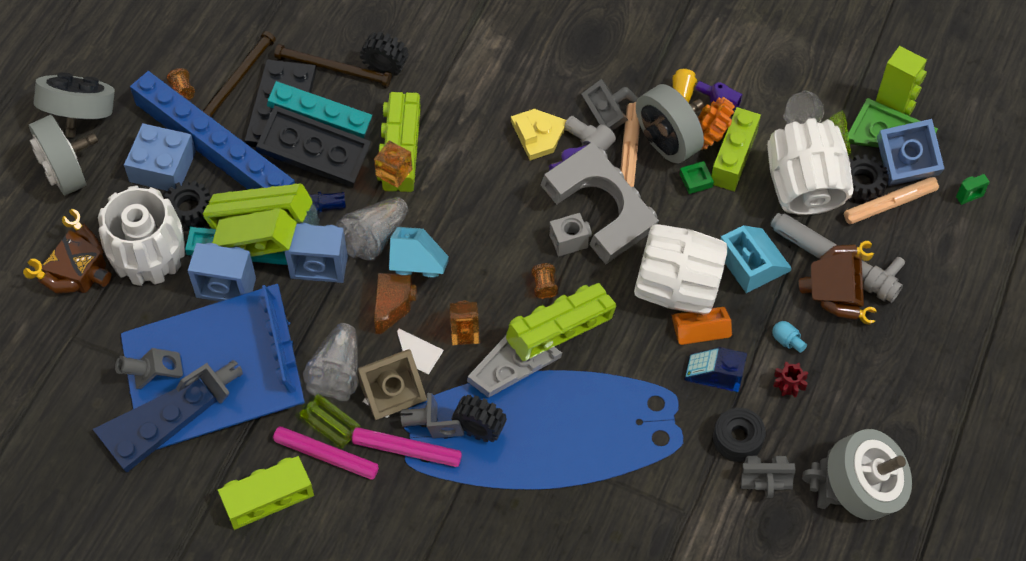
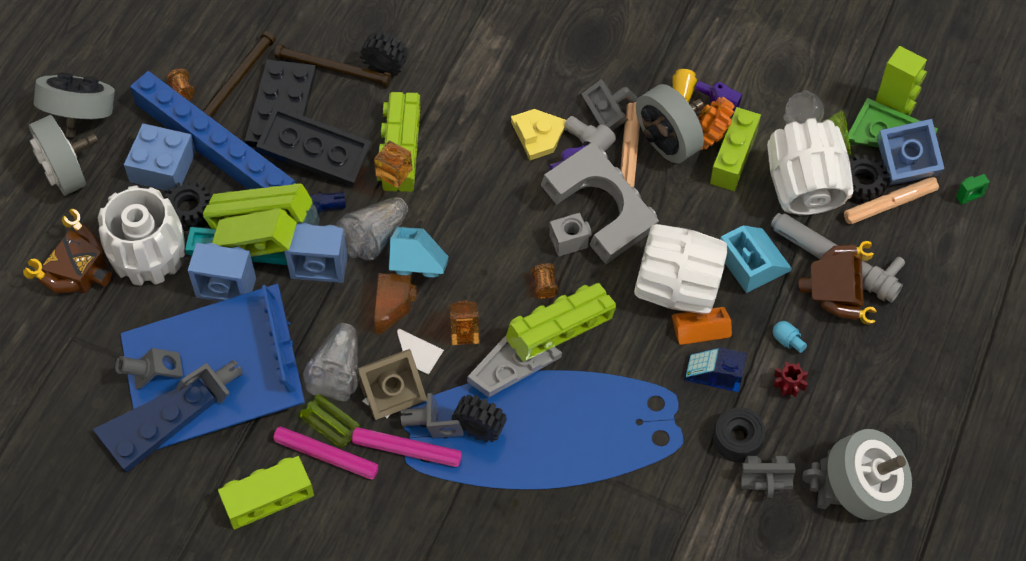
teal plate [267,81,372,139] -> none
green plate [679,161,714,194] -> none

